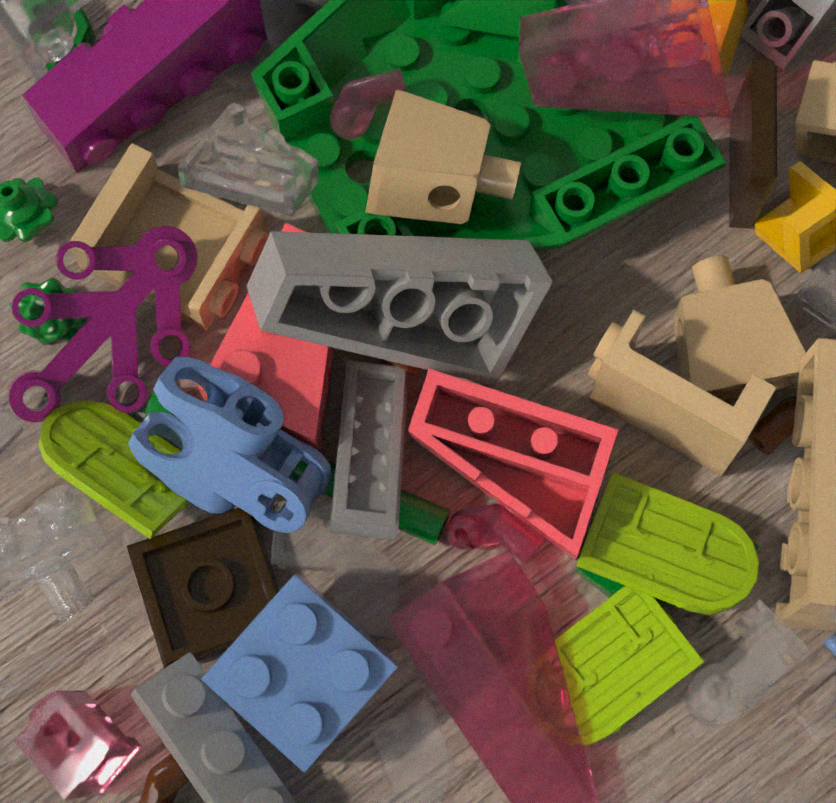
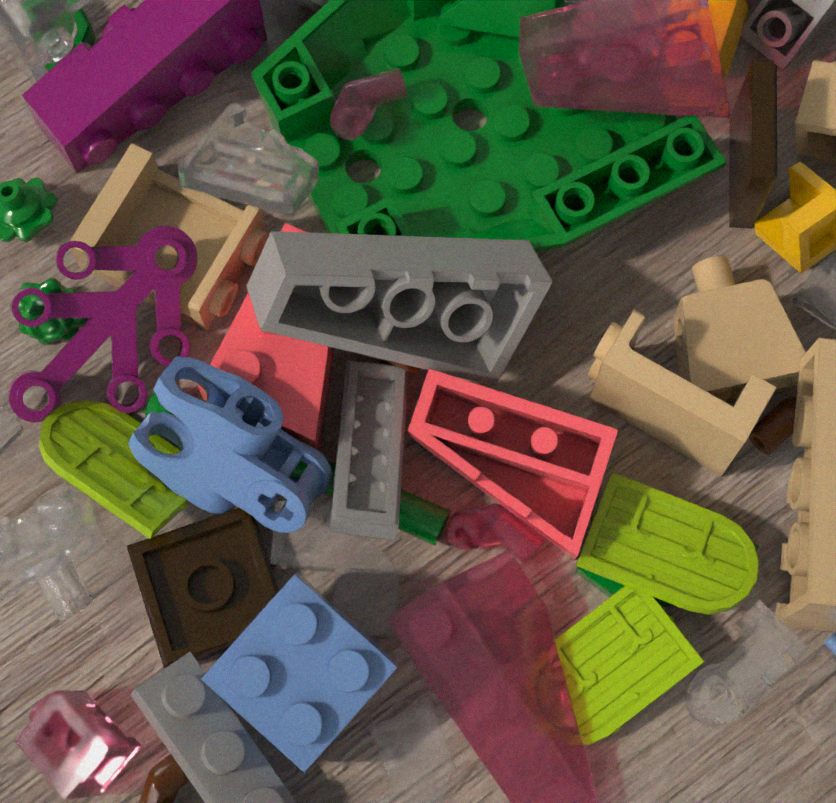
tan torso [366,90,521,224] -> none

